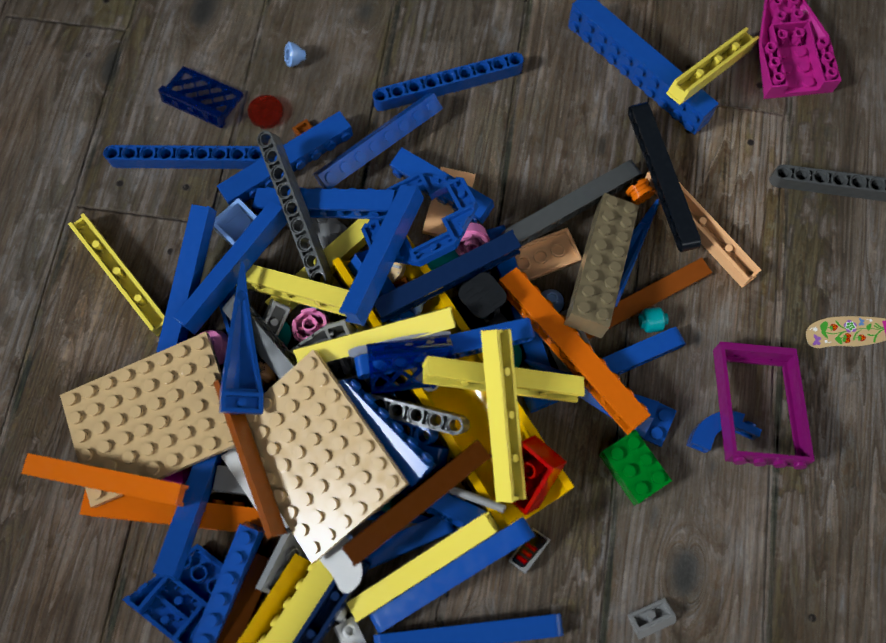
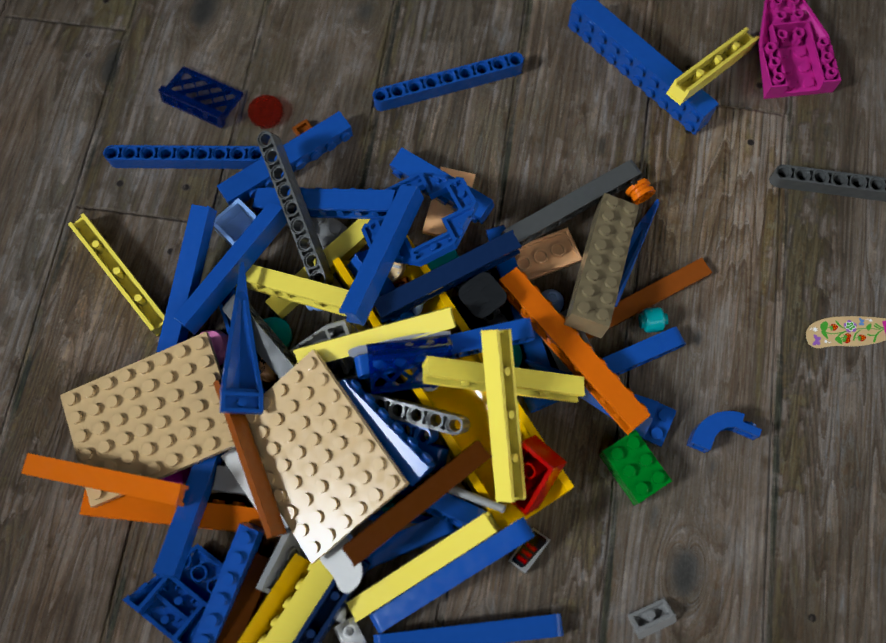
light grey slope [262,299,291,336] -> none
light blue brick [284,42,306,67] -> none
bright pink cone [292,308,330,342] -> none
blue brick [313,93,443,189] -> none
bright pink cone [455,223,490,256] -> none
black beam [628,102,701,252] -> none
light nougat tile [645,172,761,288] -> none
magenta window [713,341,815,470] -> none

